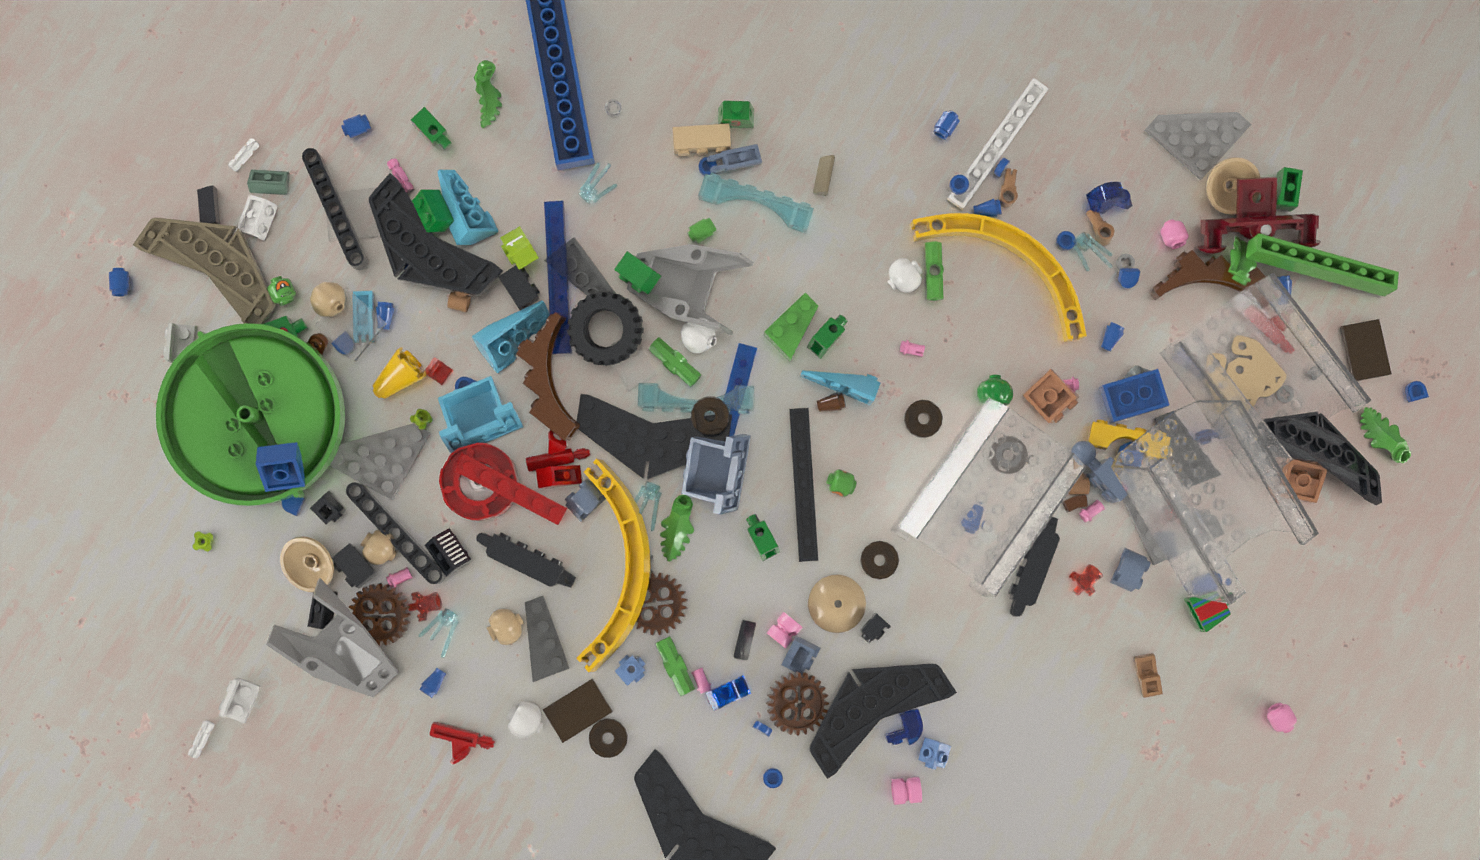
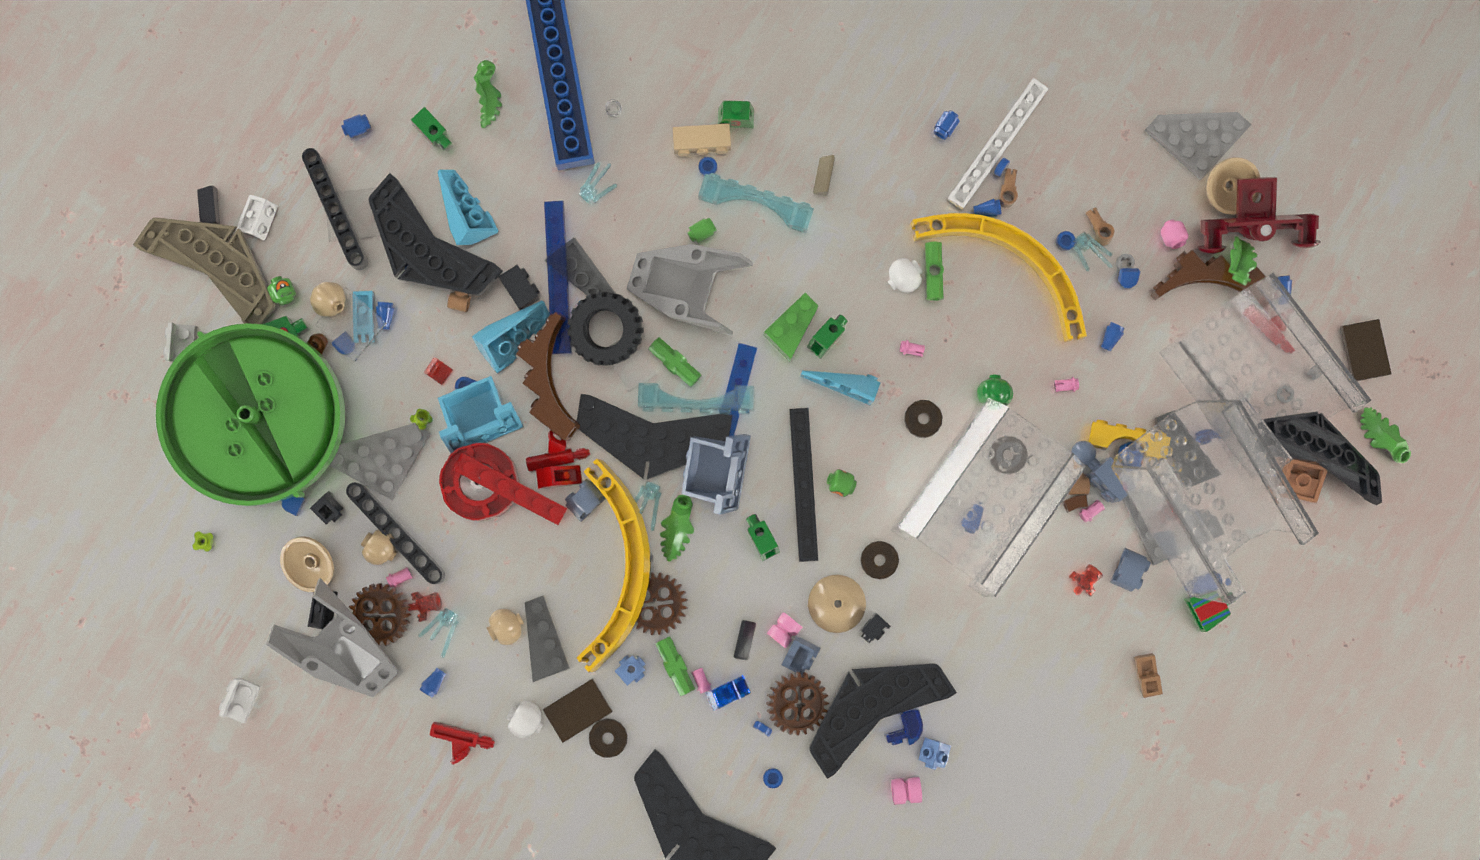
blue brick [109,268,130,297] -> none
white axle [188,720,214,758] -> none
white axle [228,138,259,172] -> none
sand green slope [247,170,289,195] -> none
blue slope [256,442,305,492] -> none
black brick [332,543,377,588] -> none
yellow cone [372,347,426,399] -> none
bright pink axle [387,158,414,193] -> none
green brick [412,189,454,232] -> none
black brick [424,528,471,577] -> none
black hinge [476,532,576,588] -> none
lime brick [500,226,539,270] -> none
green brick [614,251,661,295] -> none
white plant [681,318,717,353] -> none
dark brown tile [691,396,729,435] -> none
sand blue hinge [707,144,762,173] -> none
reddish brown cone [817,392,846,412] -> none
blue tile [949,175,969,195] -> none
black hinge [1008,515,1060,617] -> none
nougat plate [1023,369,1079,423] -> none
clear blue brick [1086,182,1133,214] -> none
blue piece [1099,366,1170,424] -> none
tan piece [1205,336,1287,415] -> none
bright green brick [1246,234,1399,297] -> none
bright pink head [1267,702,1297,733] -> none
green brick [1276,167,1303,212] -> none
blue tile [1405,381,1429,403] -> none

